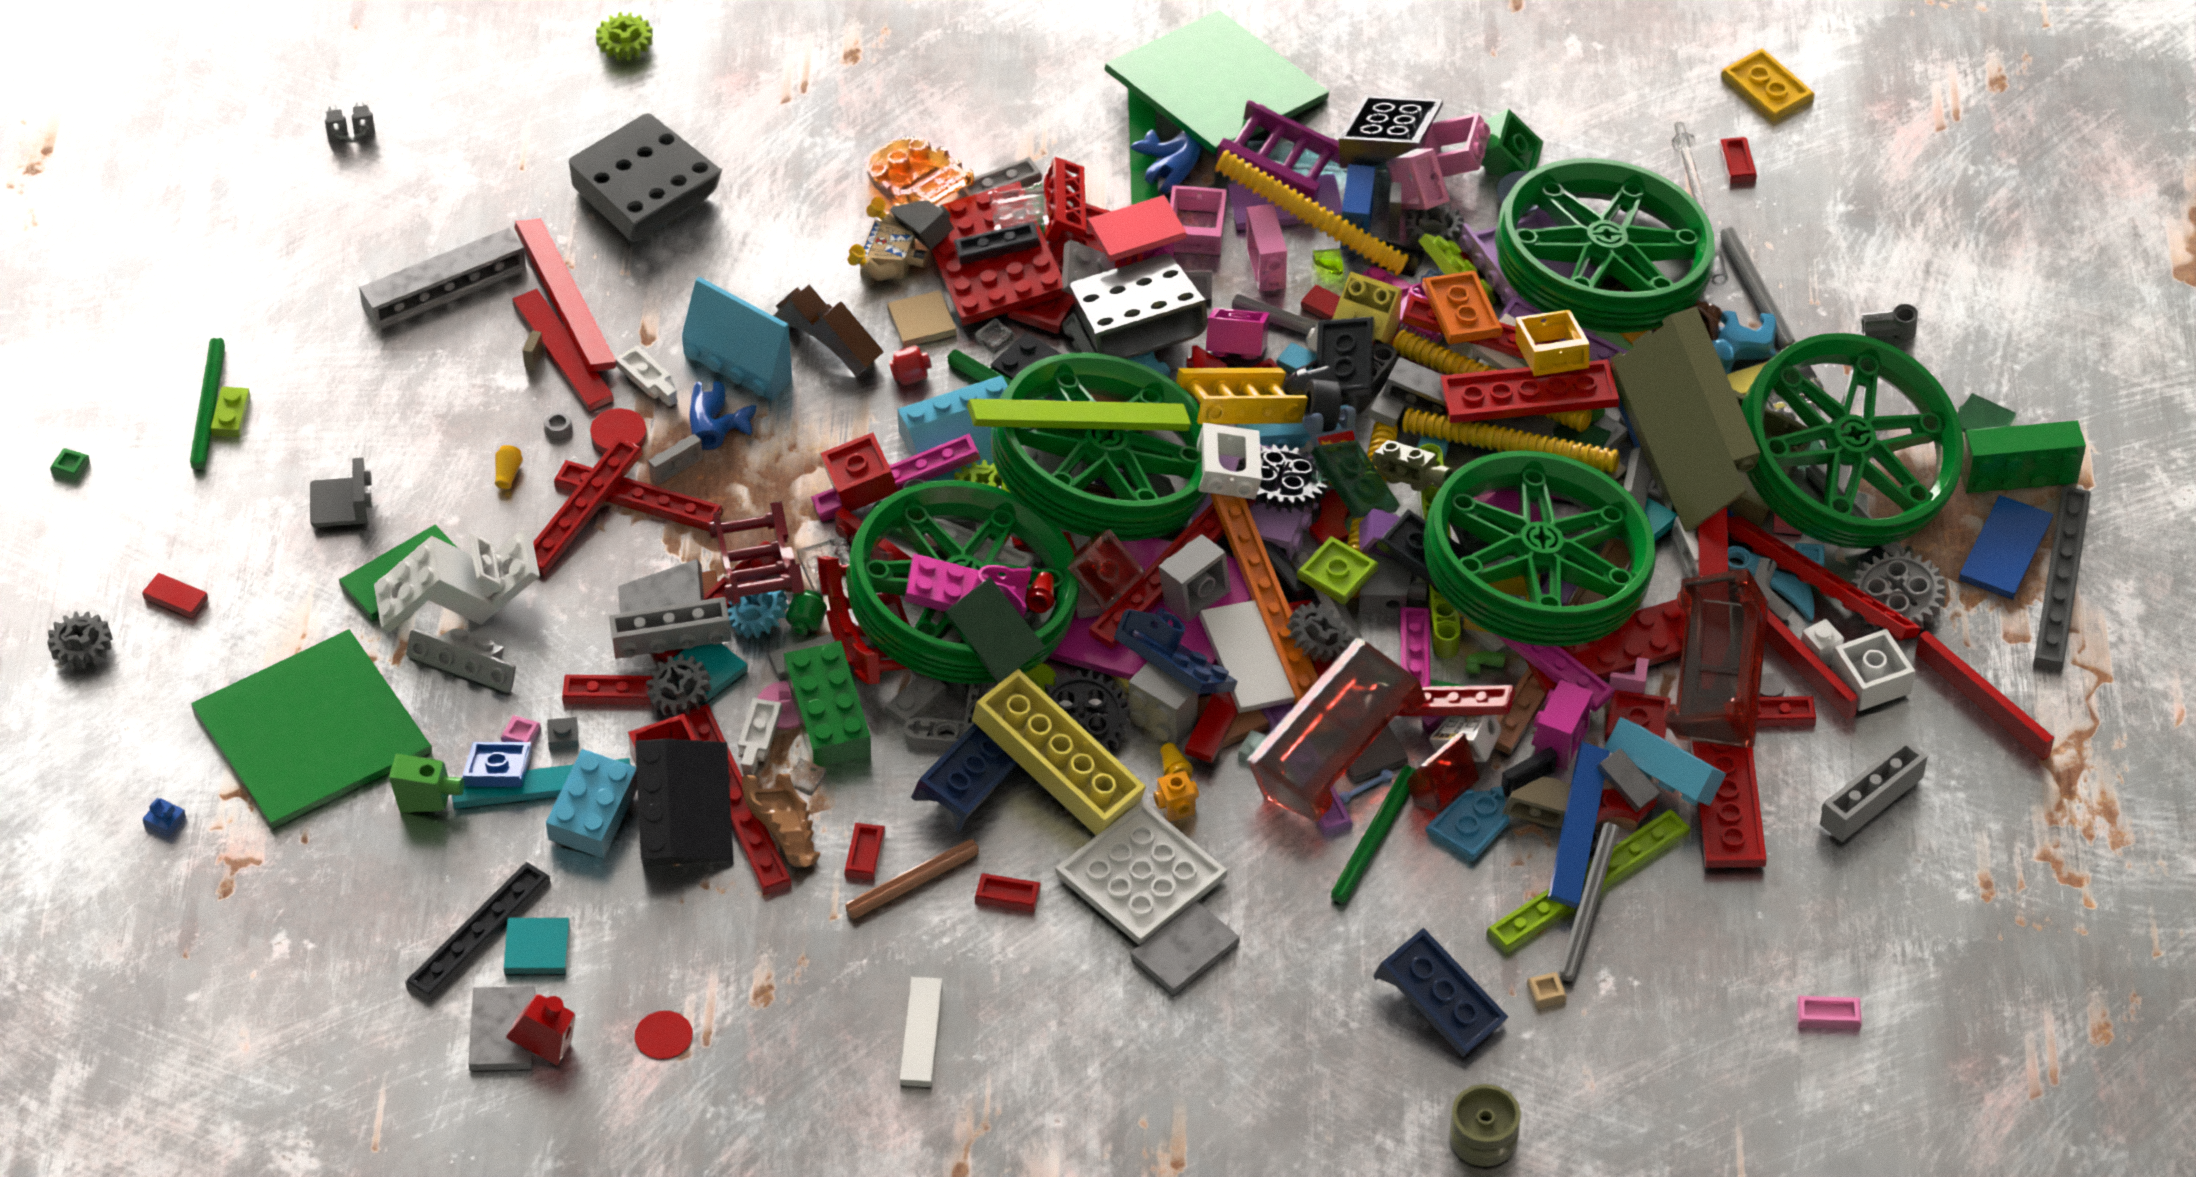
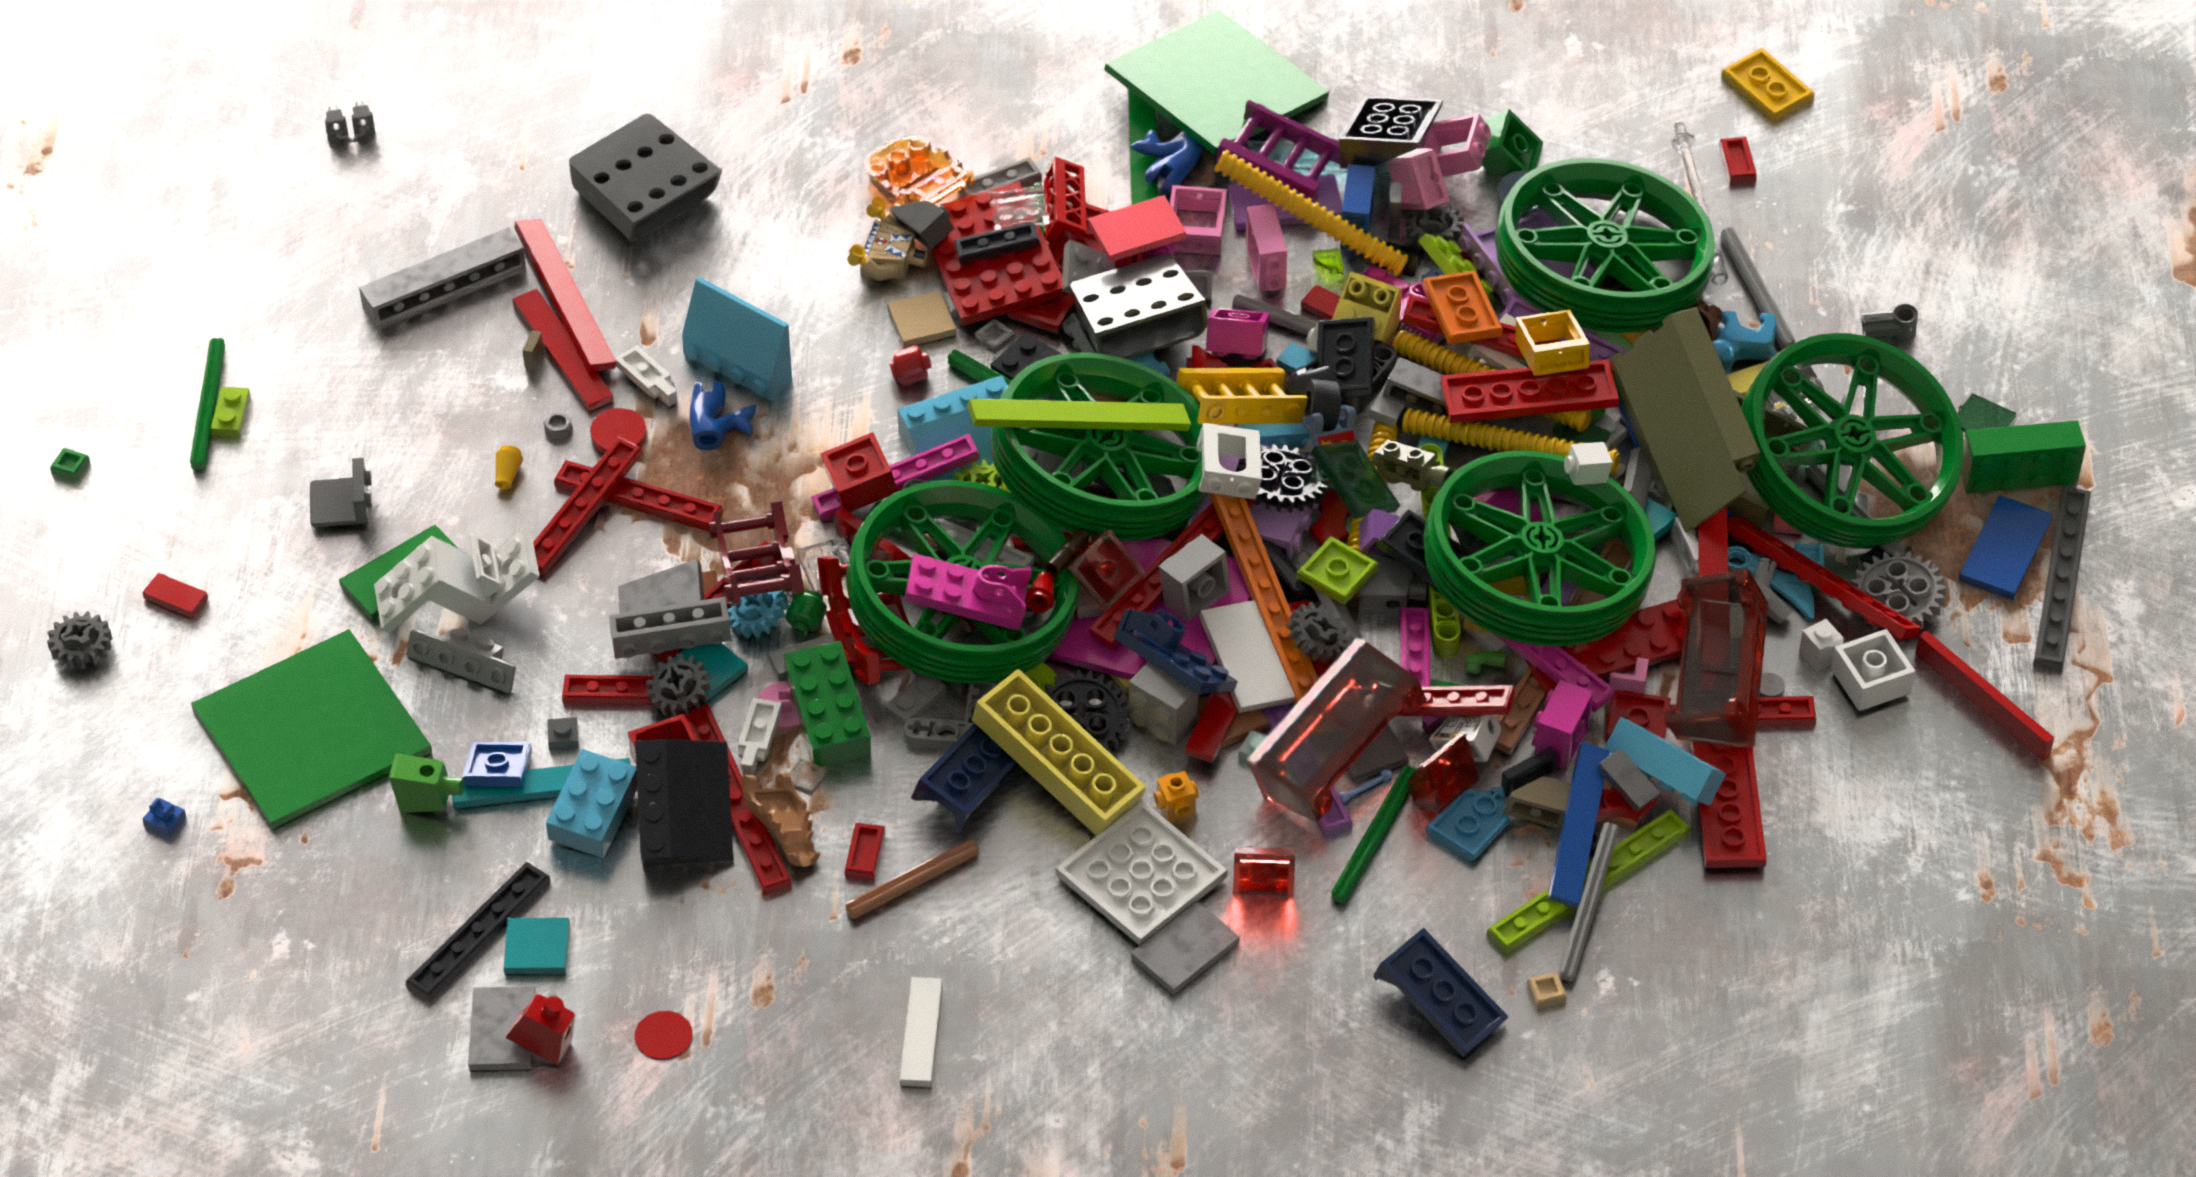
bright pink tile [501,715,541,746] -> none
lime gear [595,12,653,61] -> none
light grey plate [648,434,703,486] -> none
reddish brown arch [773,284,884,376] -> none
dark green tile [943,576,1045,684] -> none
red tile [975,873,1041,913] -> none
yellow cone [1160,743,1193,780] -> none
olive wheel [1449,1084,1521,1167] -> none
red tile [1733,586,1858,720] -> none
bright pink tile [1797,996,1862,1029] -> none
light grey brick [1820,738,1928,842] -> none
none -> dark brown piece [1044,529,1090,577]
none -> clear red slope [1233,846,1295,896]
none -> white brick [1564,442,1613,485]

